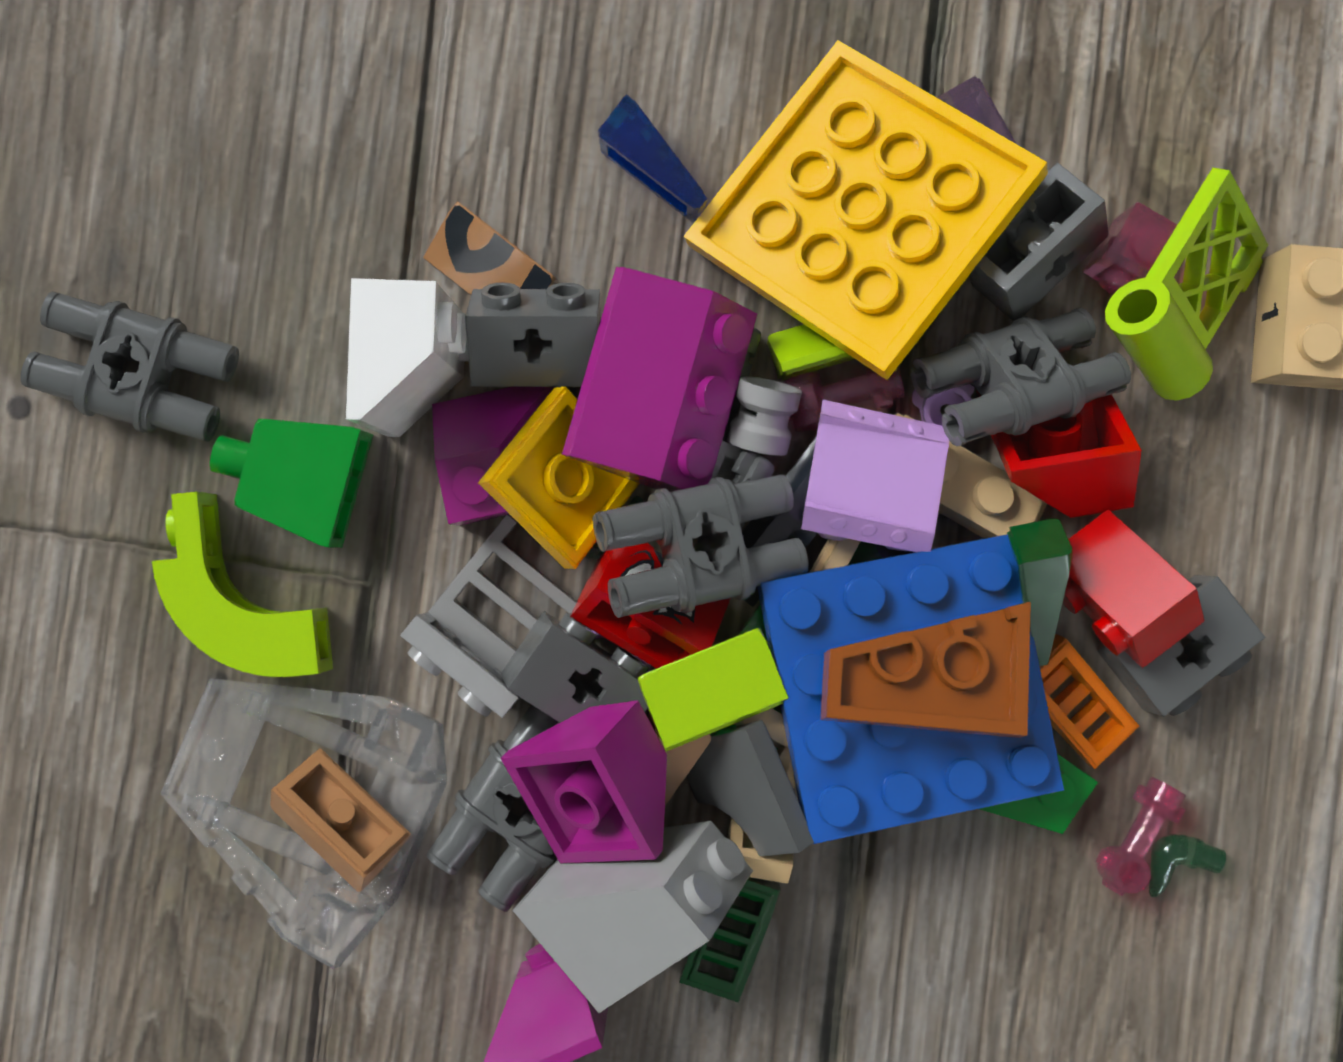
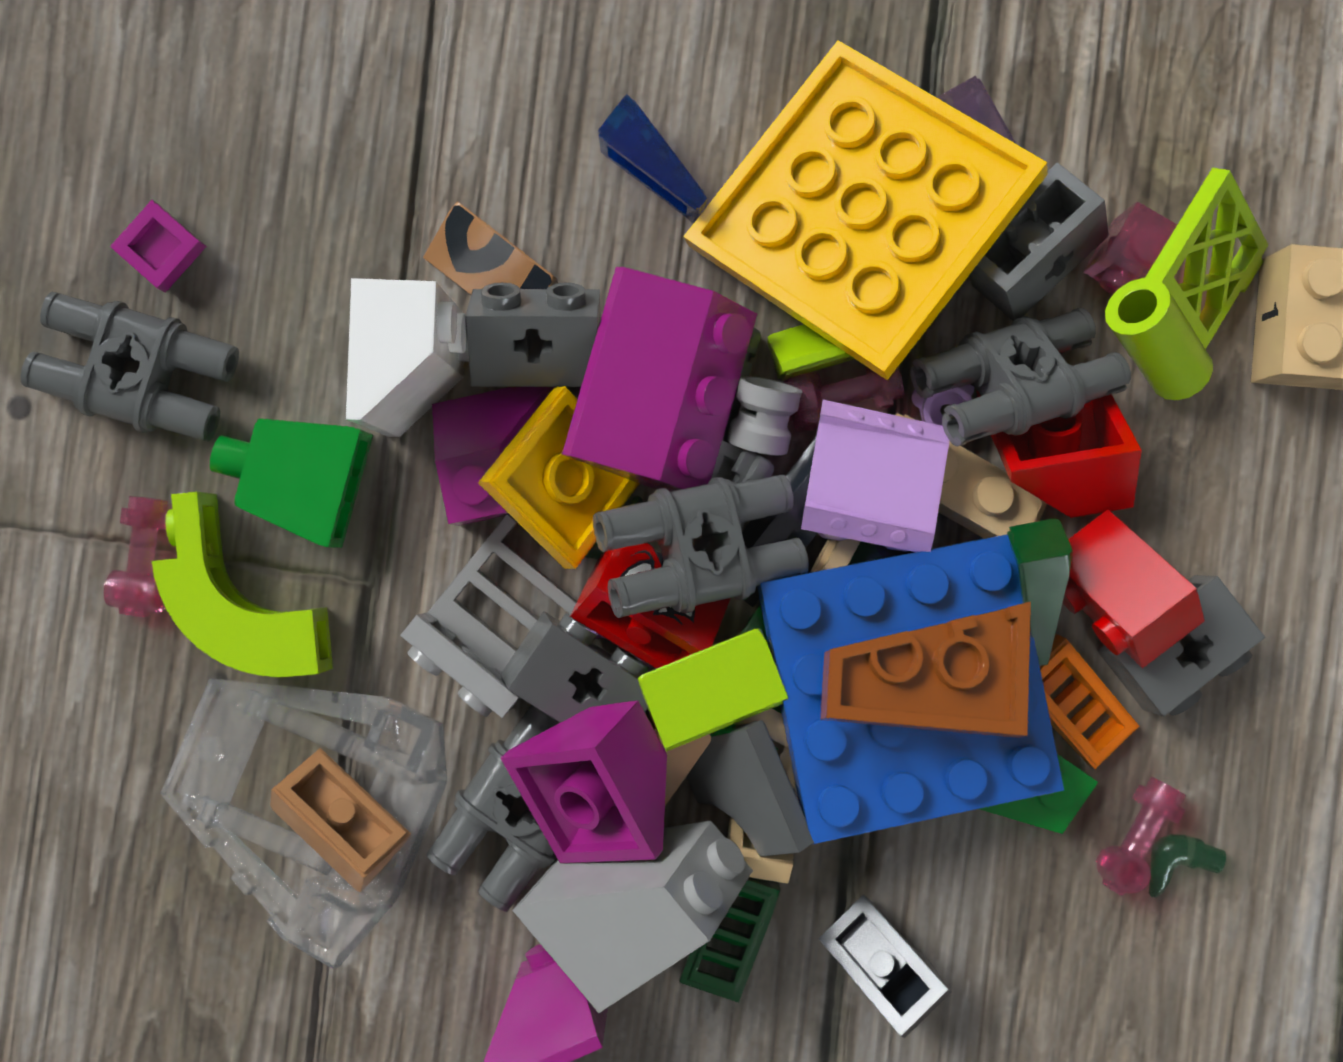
none -> clear pink bar [104,496,169,617]
none -> magenta plate [110,200,207,293]
none -> slope [818,894,951,1038]

